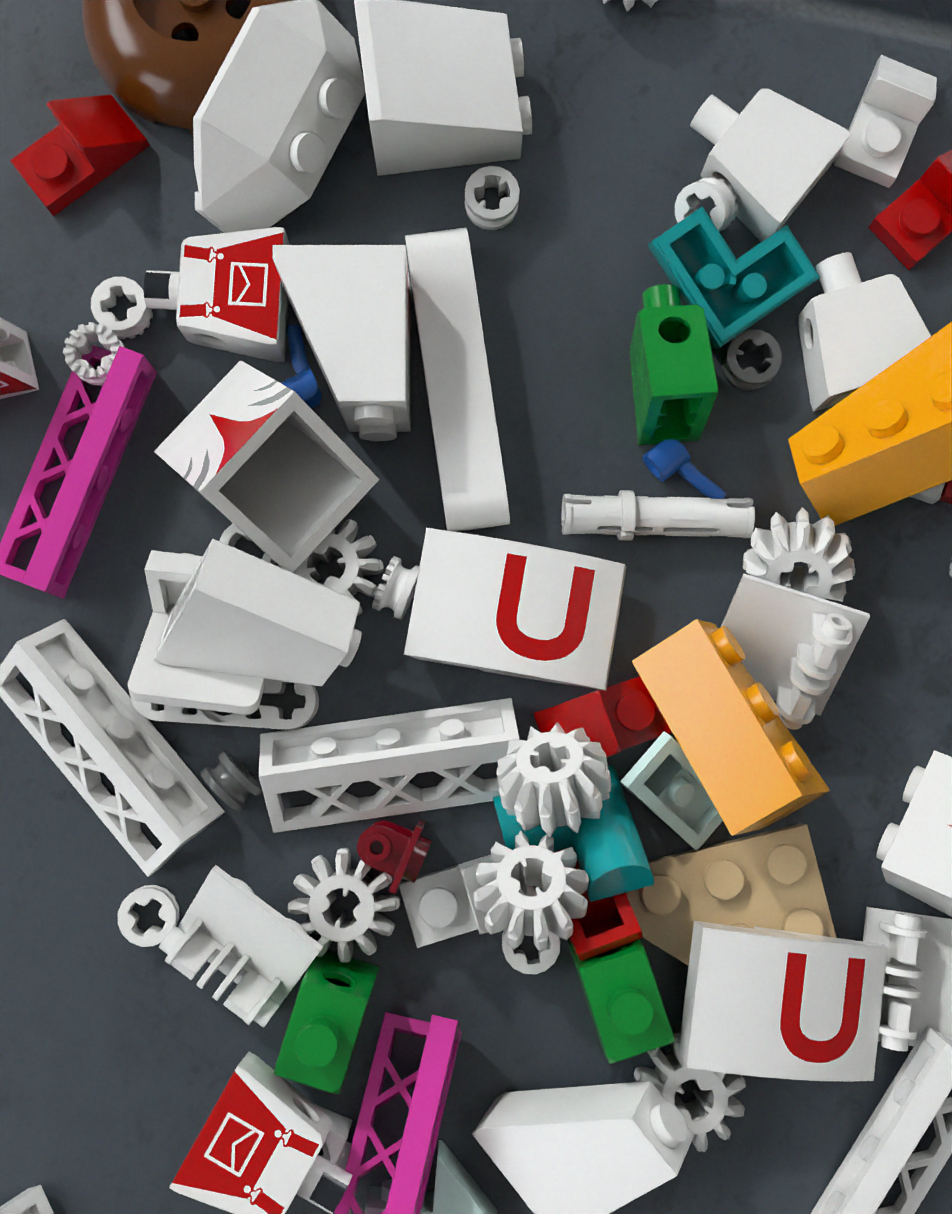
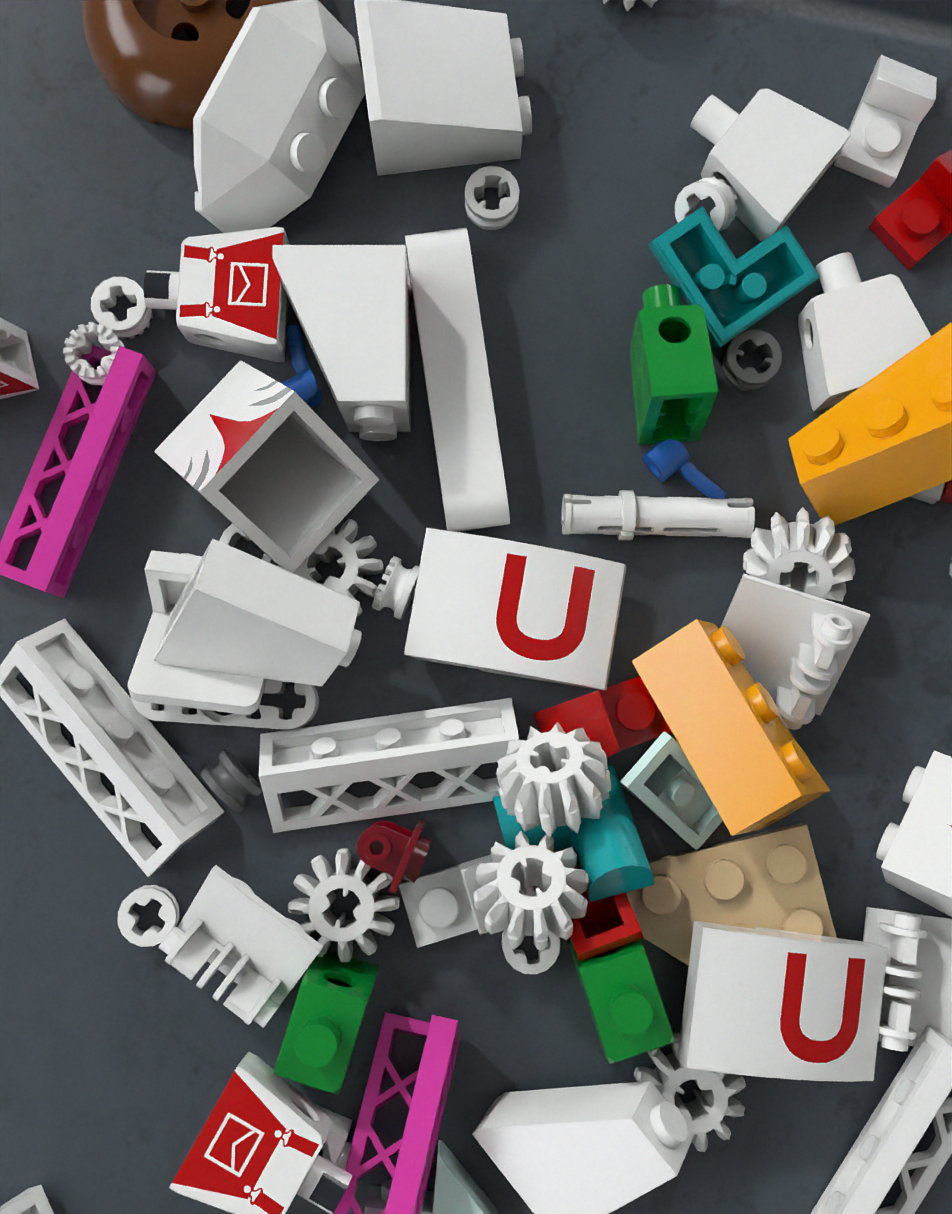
red slope [10,95,150,217] -> none

